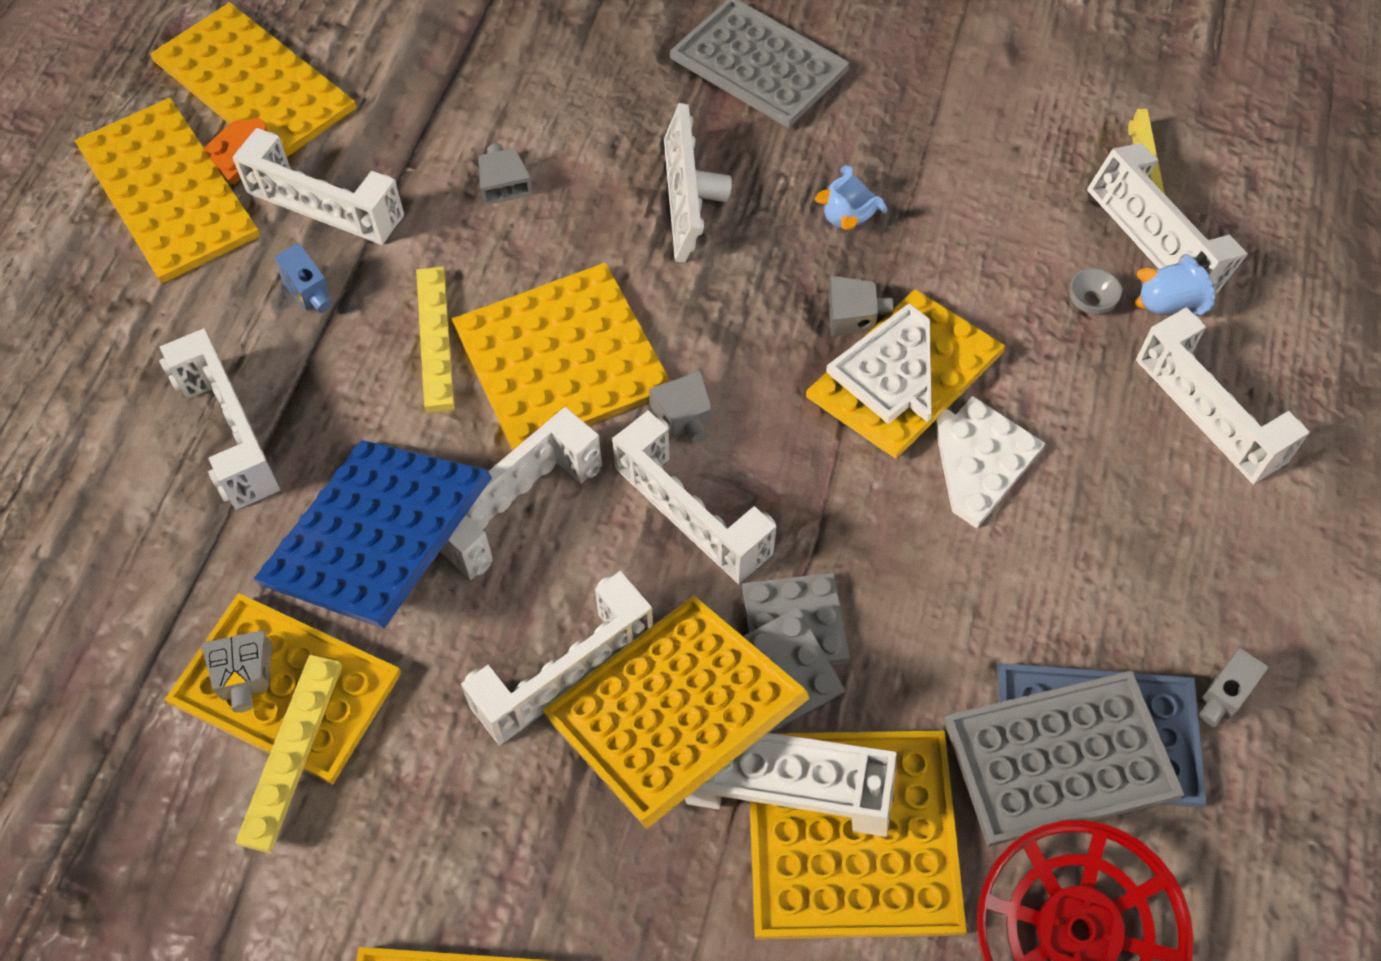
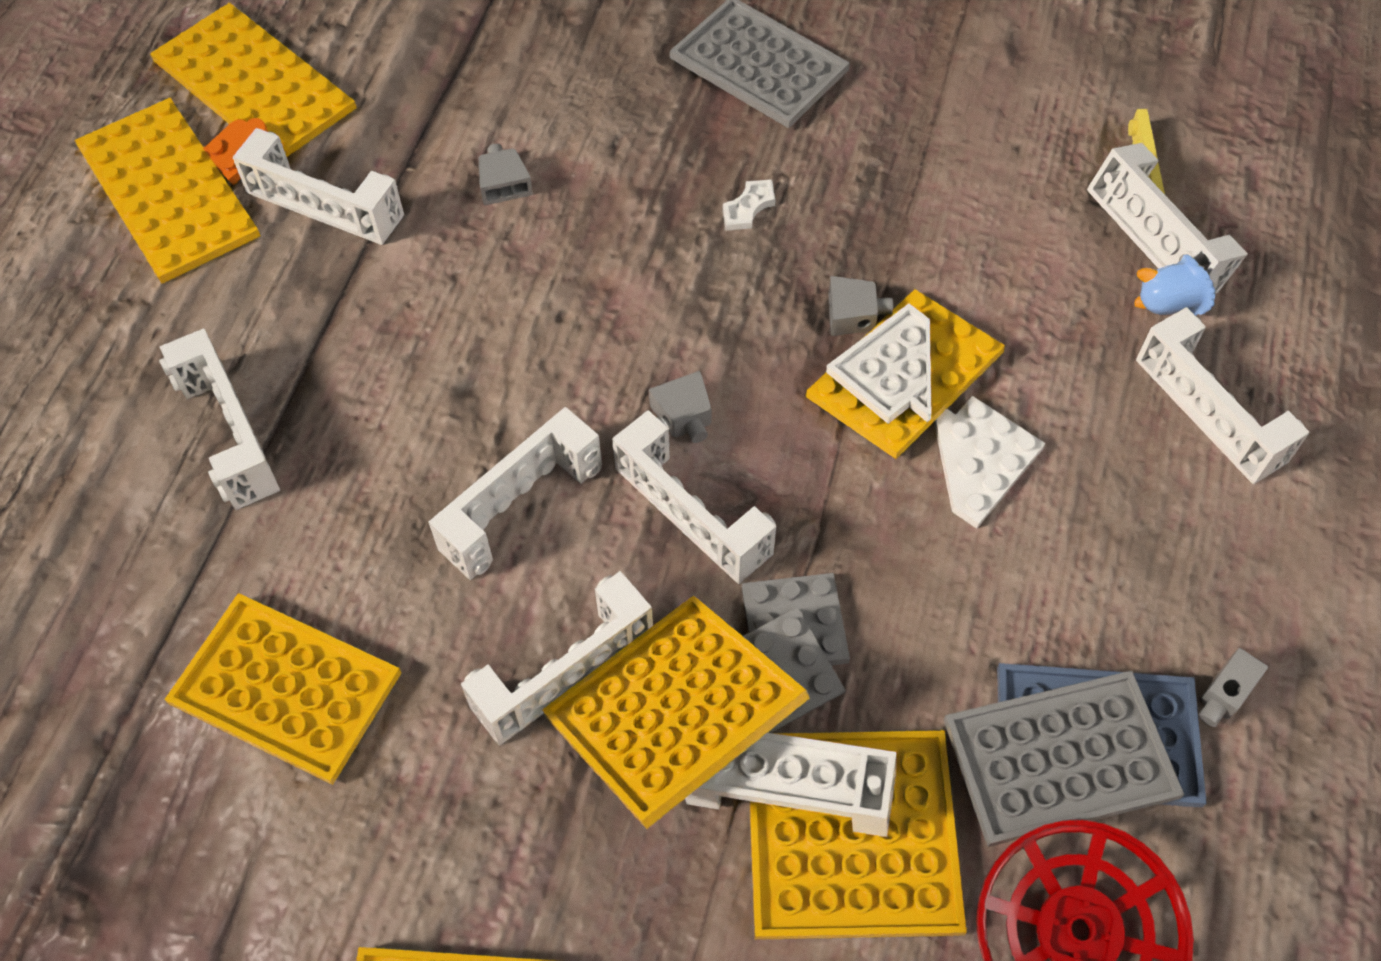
light grey torso [201,630,272,712] -> none
light yellow plate [235,655,342,854] -> none
blue plate [254,440,492,629] -> none
medium blue torso [274,242,332,313] -> none
light yellow plate [416,266,455,413] -> none
yellow plate [452,262,670,451] -> none
white plate [664,103,732,263] -> none
light blue hair [814,165,887,230] -> none
light grey piece [1069,268,1122,314] -> none
none -> white tile [723,180,775,231]

